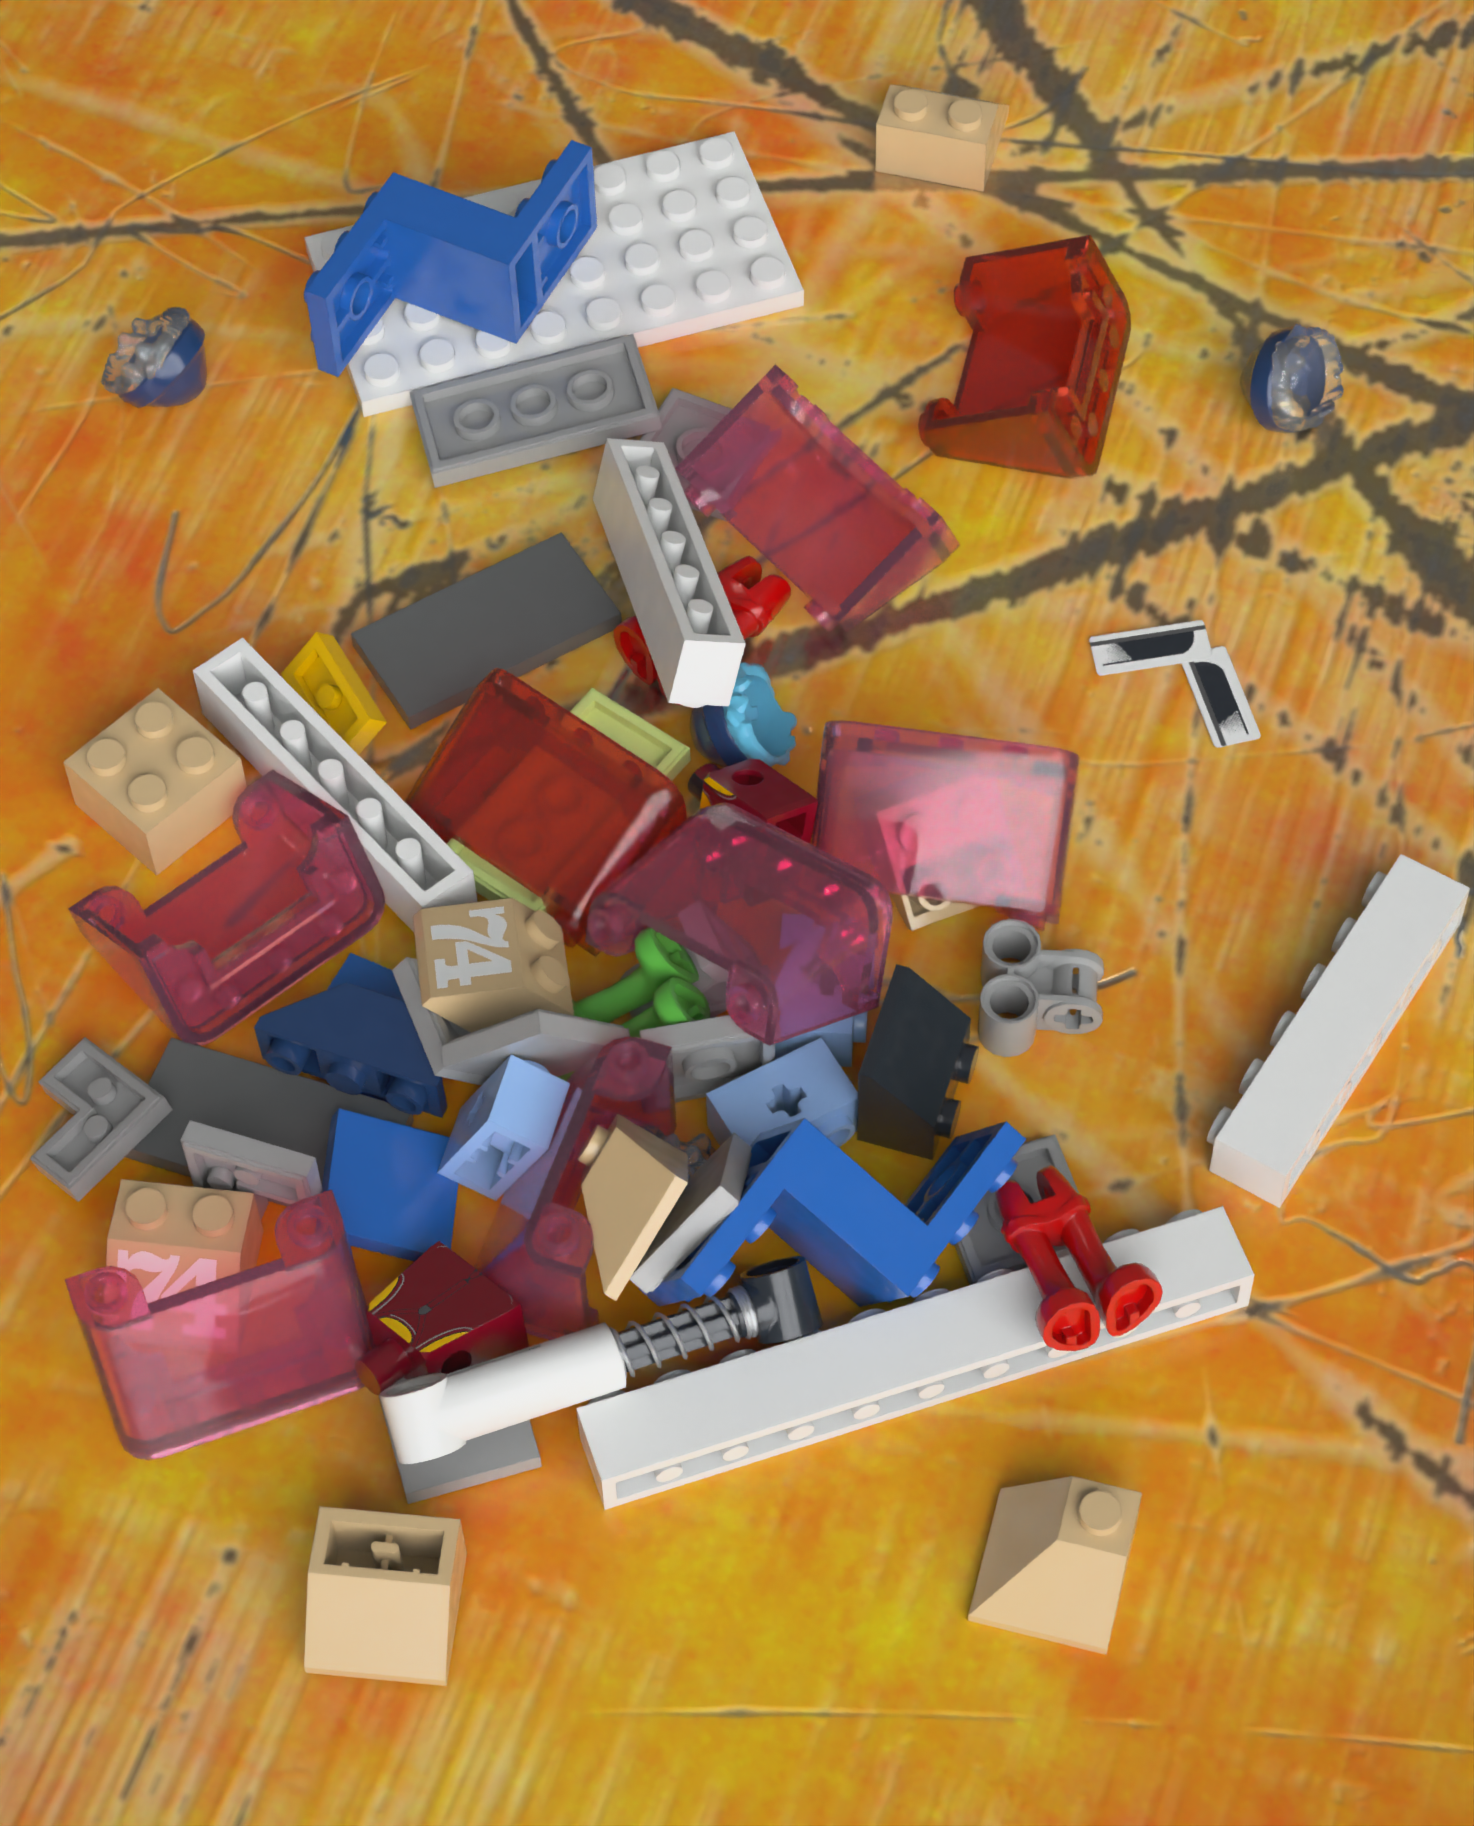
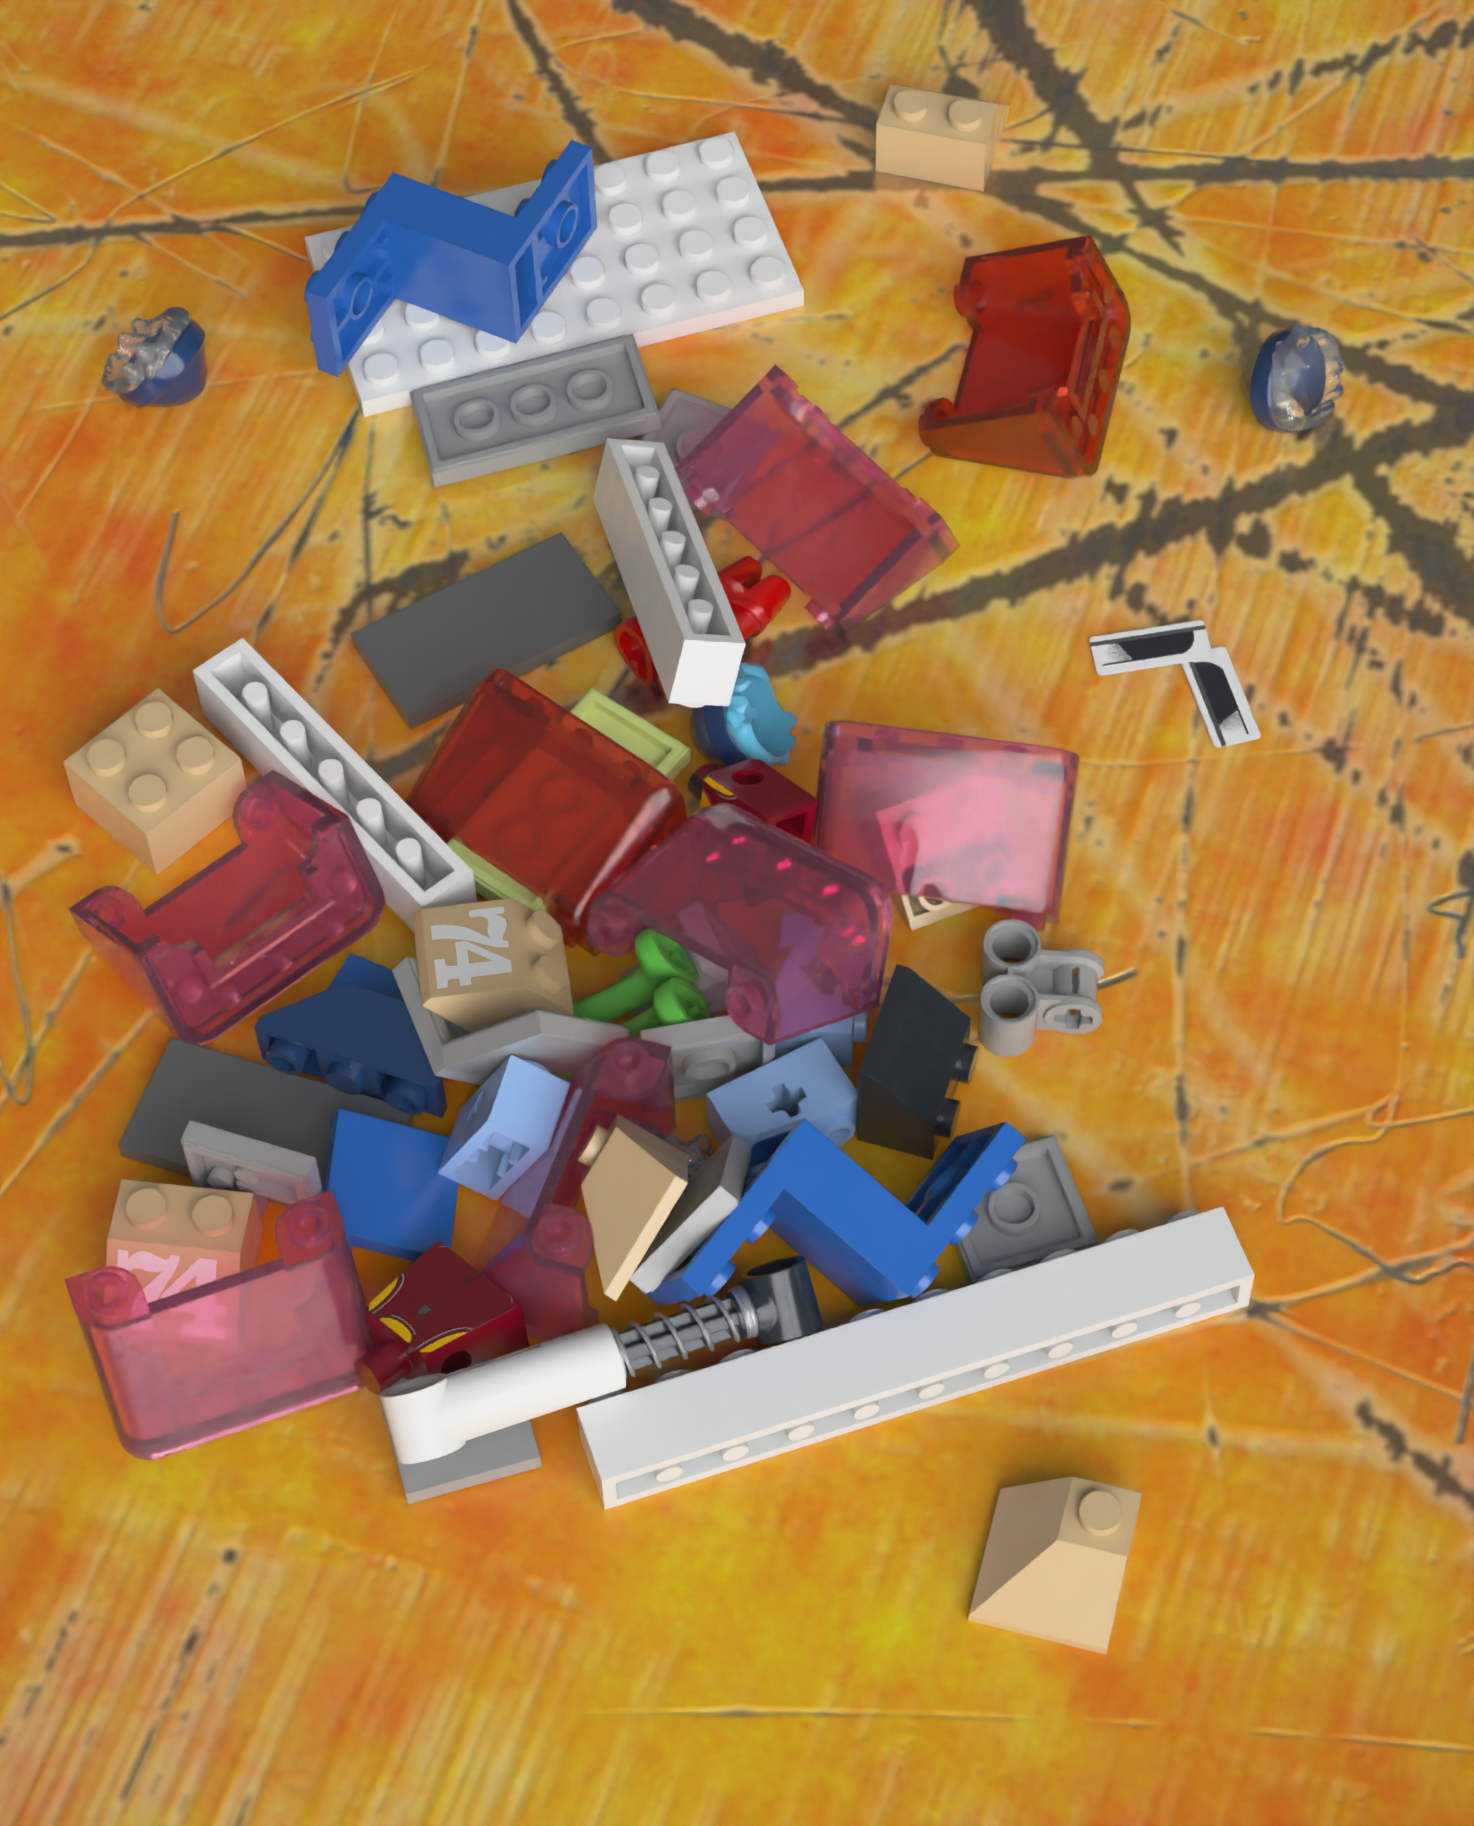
light grey tile [30,1037,173,1202] -> none
yellow plate [281,632,387,755] -> none
tan slope [304,1506,467,1686] -> none
red piece [995,1165,1163,1351] -> none
white brick [1207,854,1470,1208] -> none

